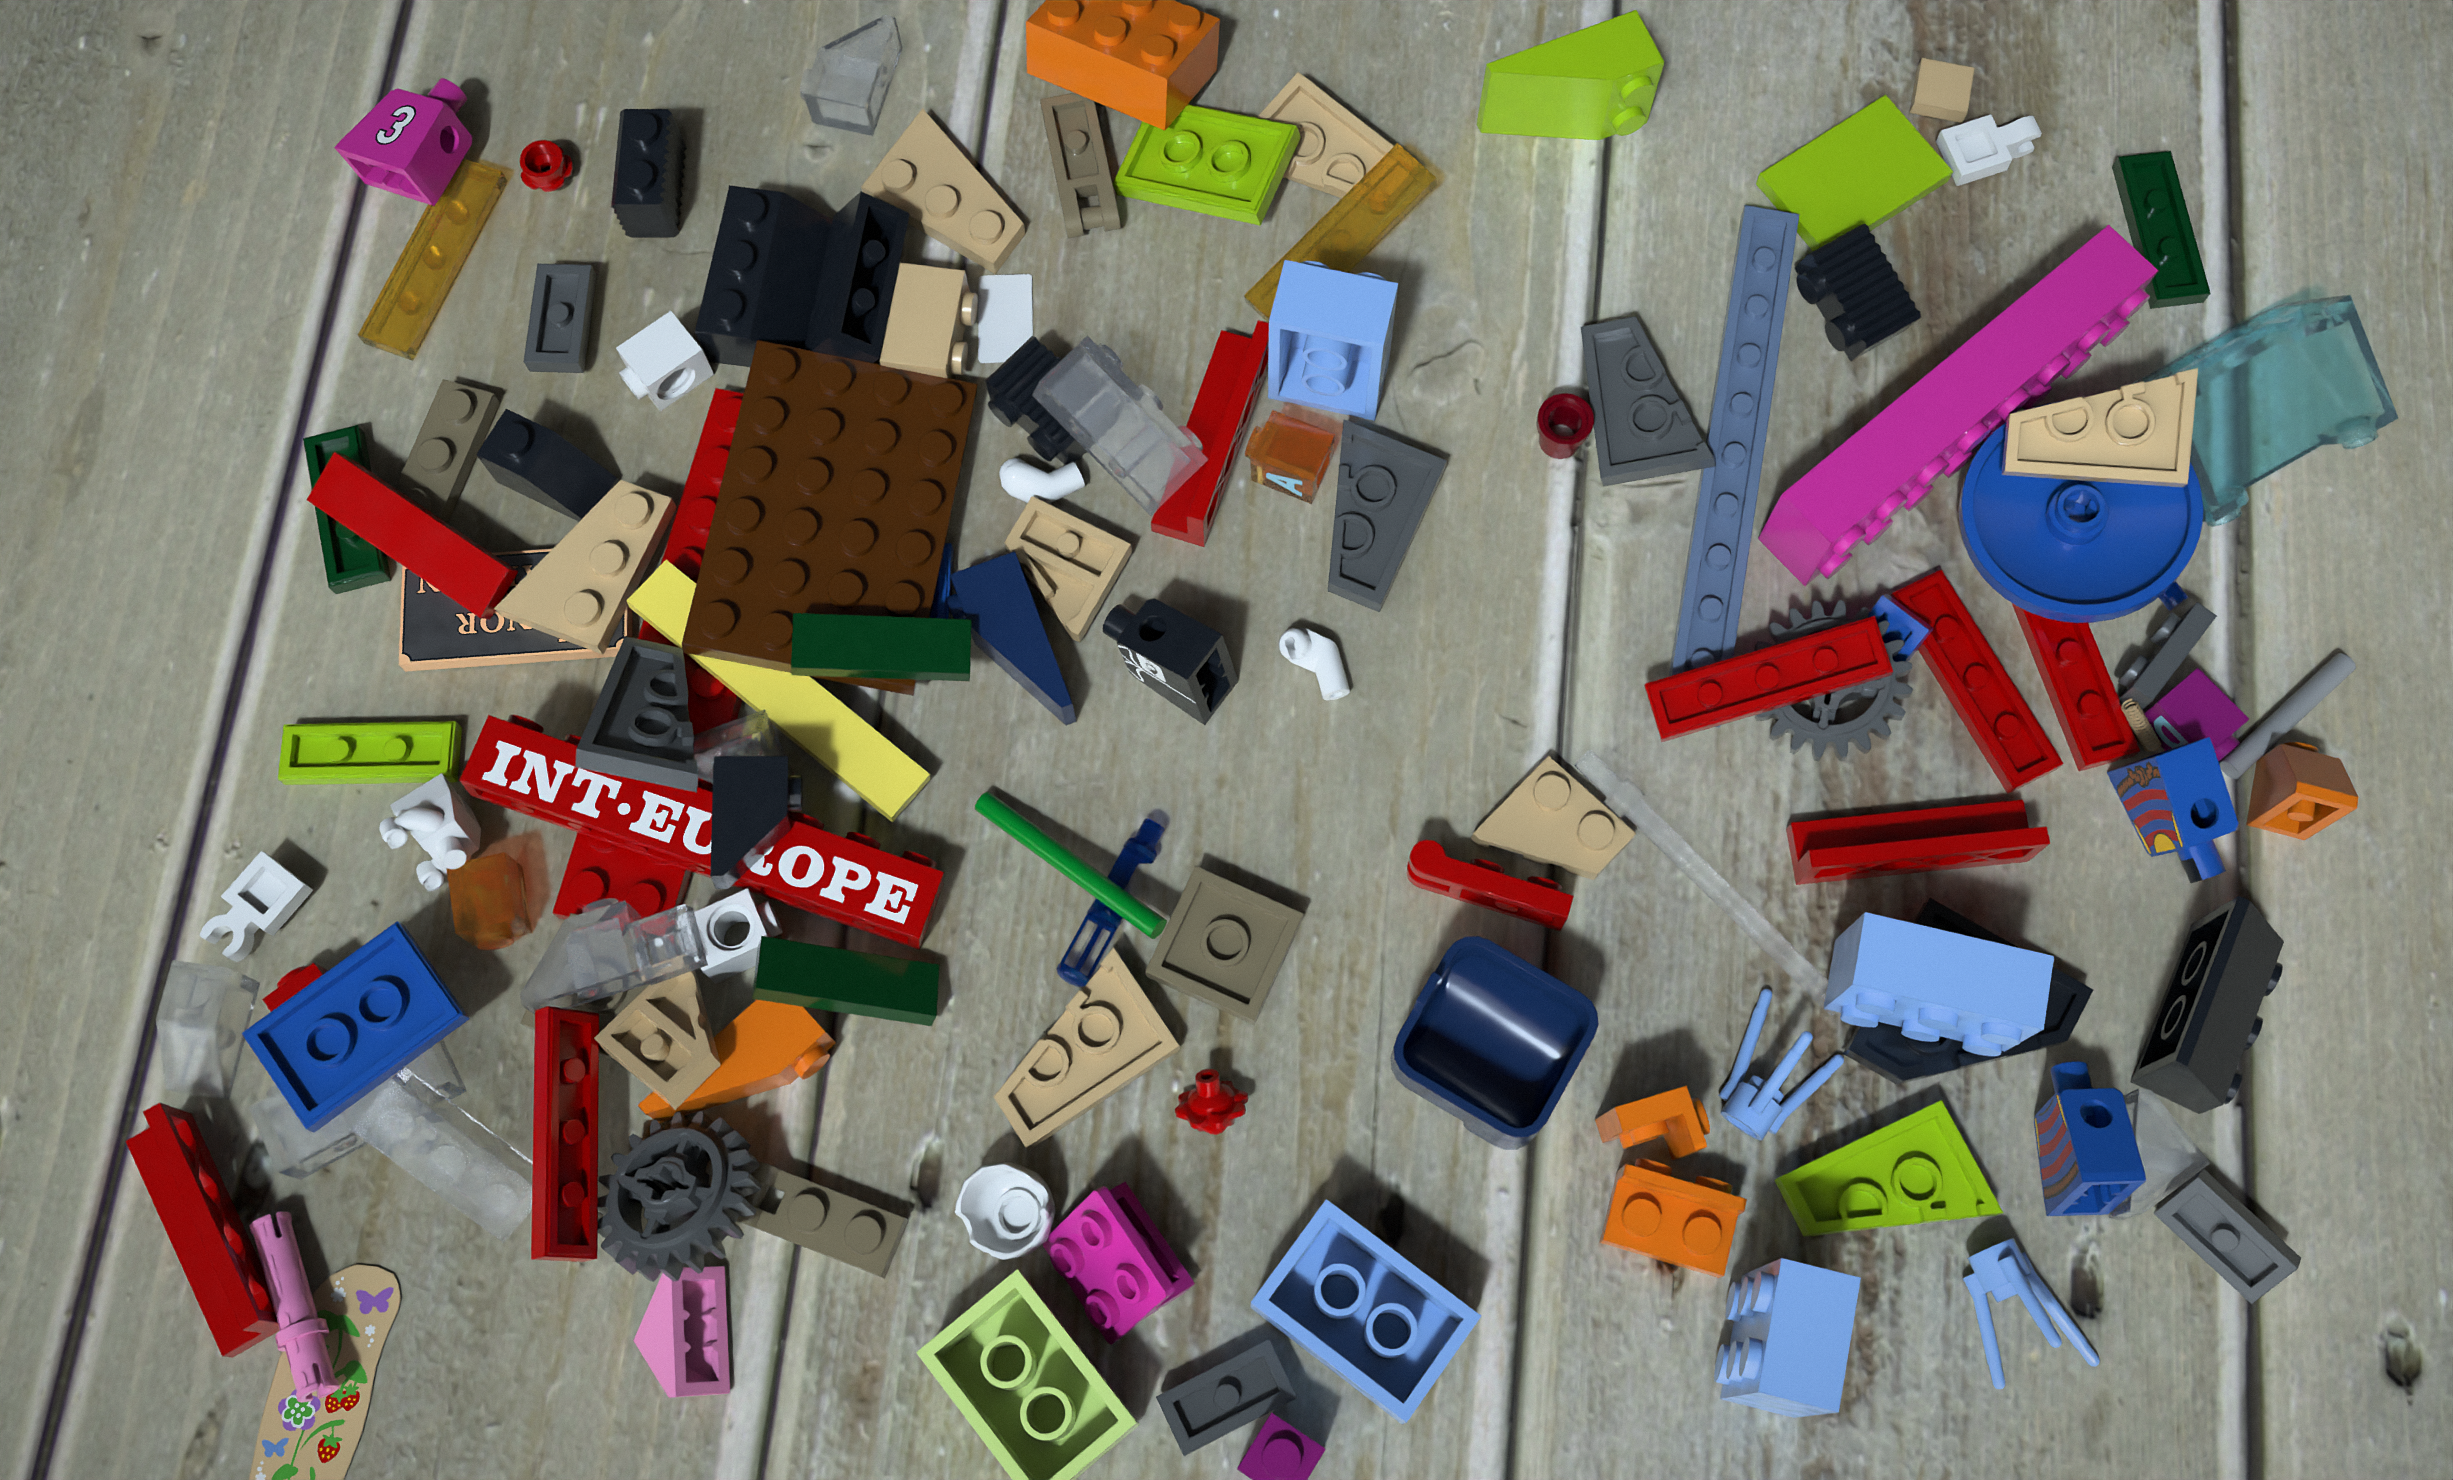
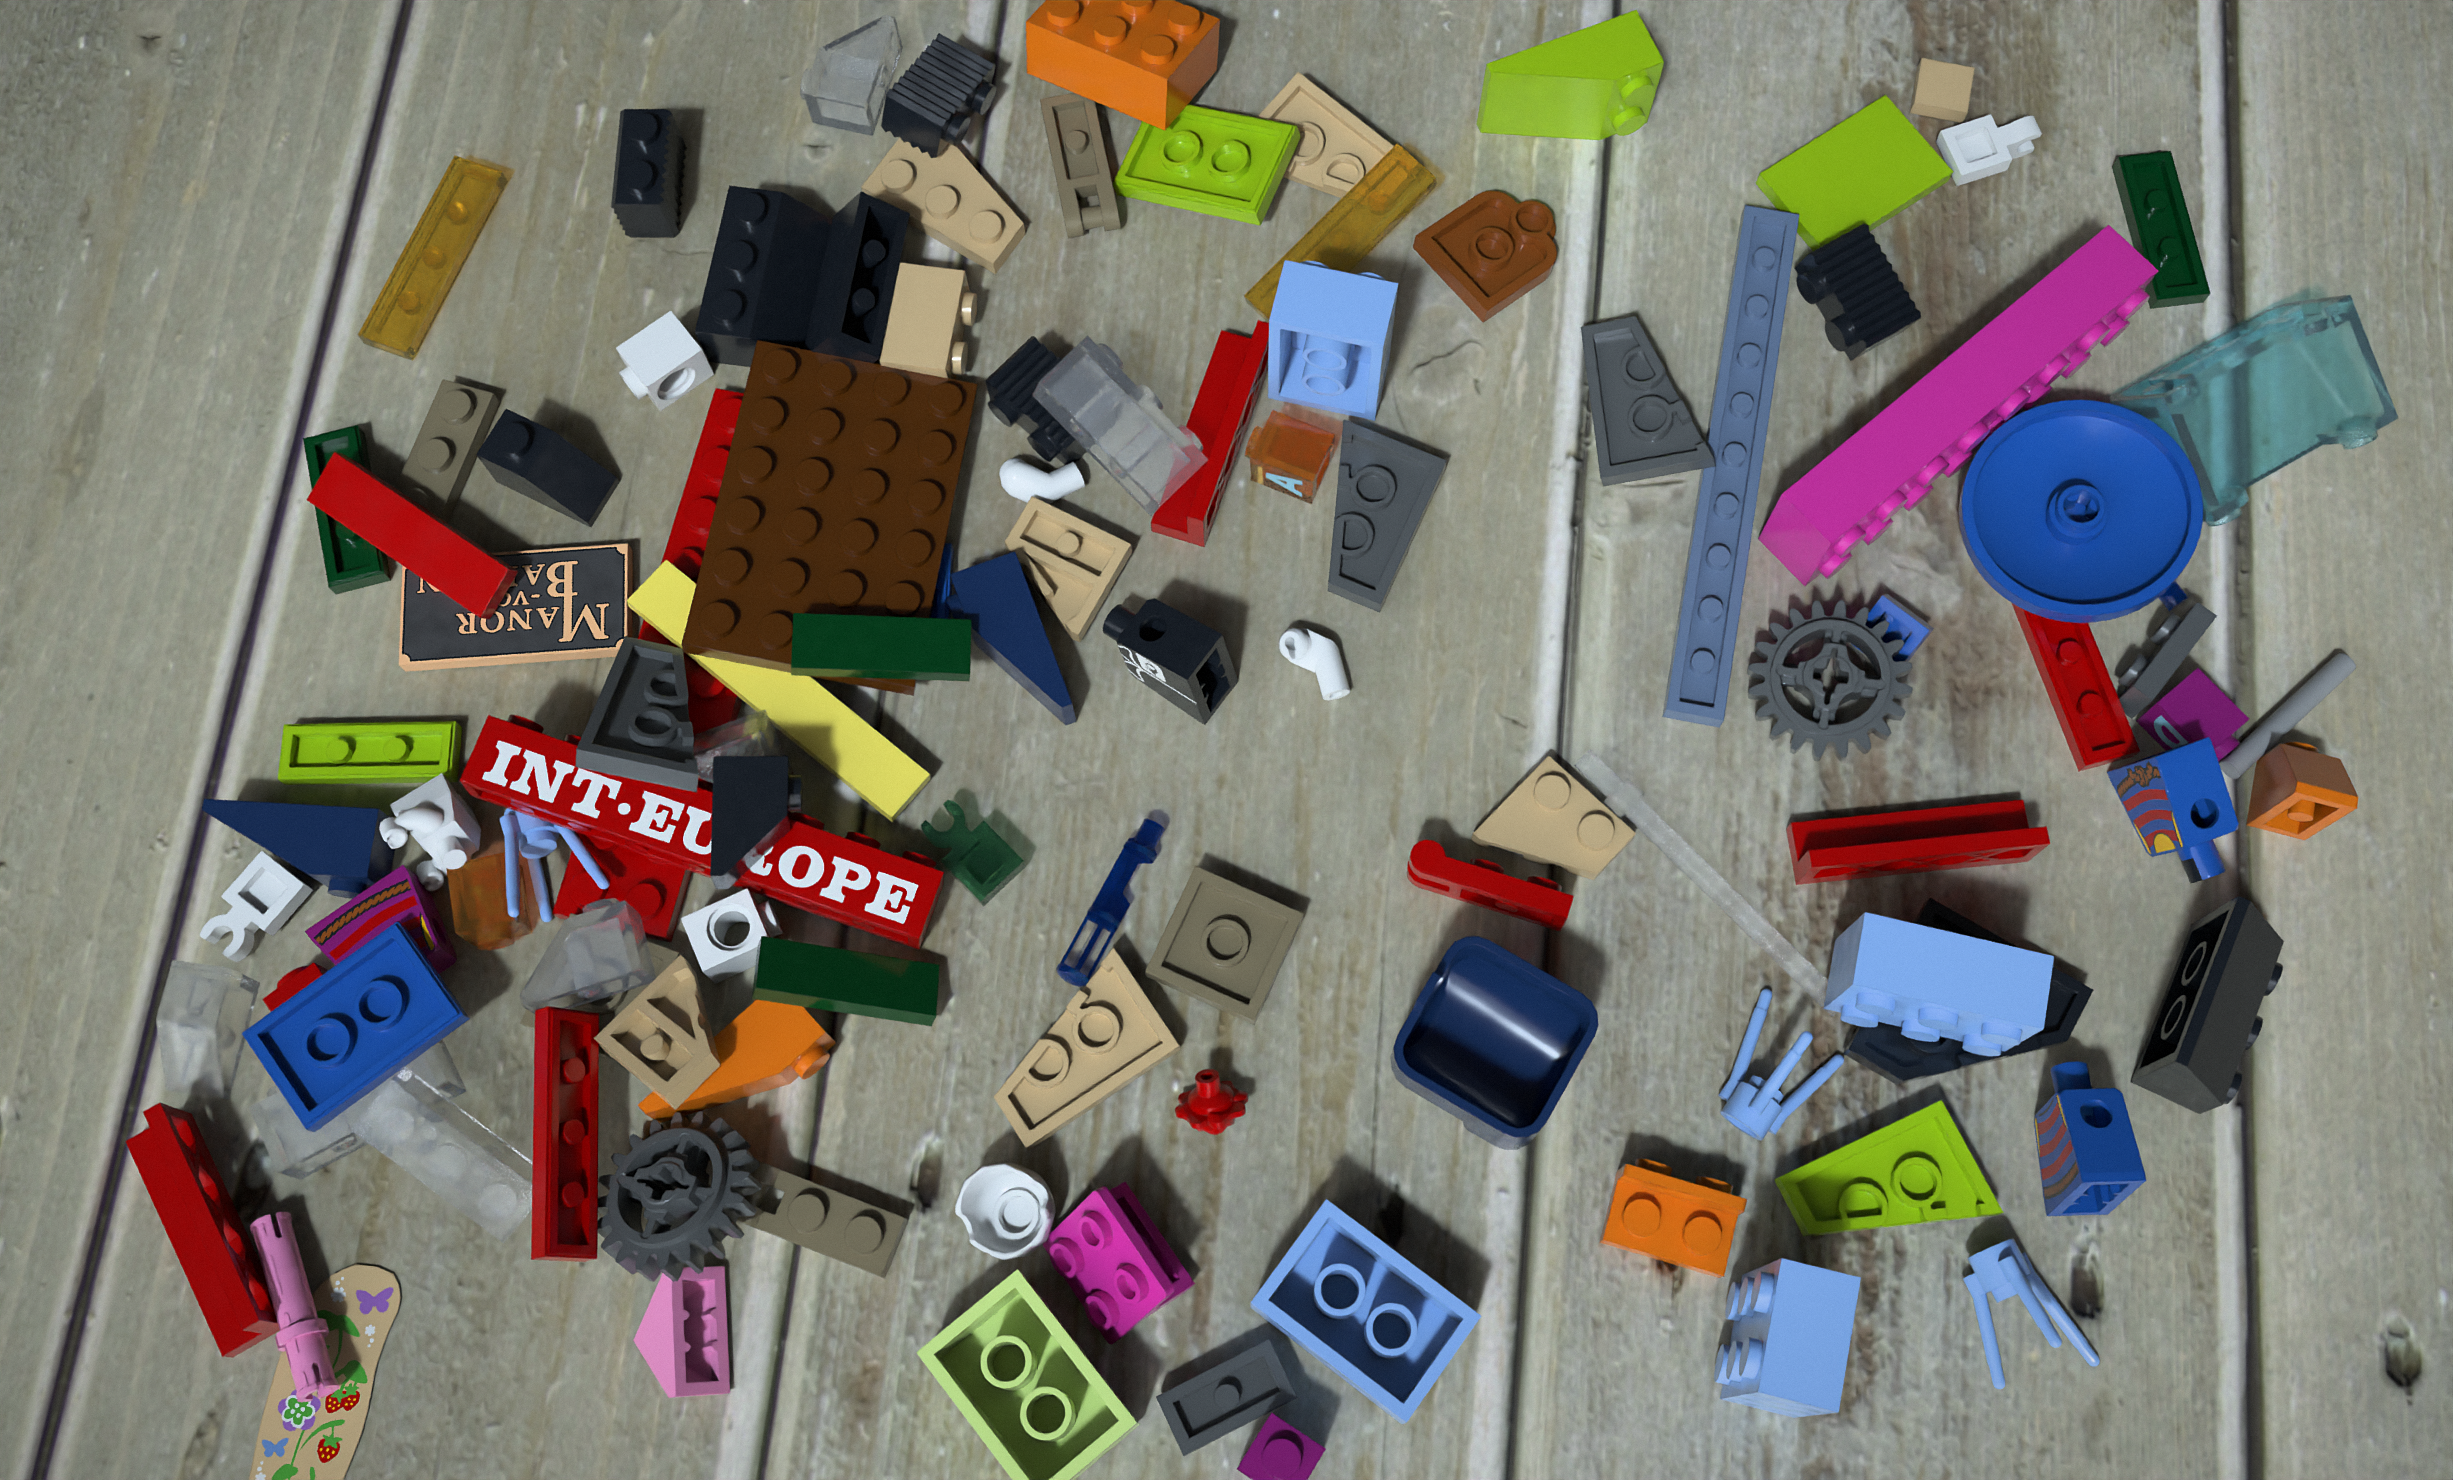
dark pink torso [334,78,472,206] -> none
tan wing [494,480,677,655] -> none
red plate [520,140,573,192] -> none
dark grey plate [523,263,597,373] -> none
clear tile [627,904,709,985] -> none
green bar [975,792,1167,939] -> none
white sticker [978,274,1033,363] -> none
dark red piece [1536,393,1594,459] -> none
orange bracket [1595,1085,1710,1160] -> none
red tile [1644,616,1893,742] -> none
red tile [1890,570,2064,794] -> none
tan wing [2002,368,2198,487] -> none
clear slope [2109,1088,2210,1220] -> none
tan leg [2121,699,2161,752] -> none
dark grey plate [2154,1167,2301,1304] -> none
none -> dark blue slope [202,799,395,899]
none -> magenta torso [305,865,457,974]
none -> light blue plant [500,808,610,922]
none -> black brick [881,33,997,158]
none -> clear green plate [921,800,1026,907]
none -> dark orange plate [1413,191,1557,323]

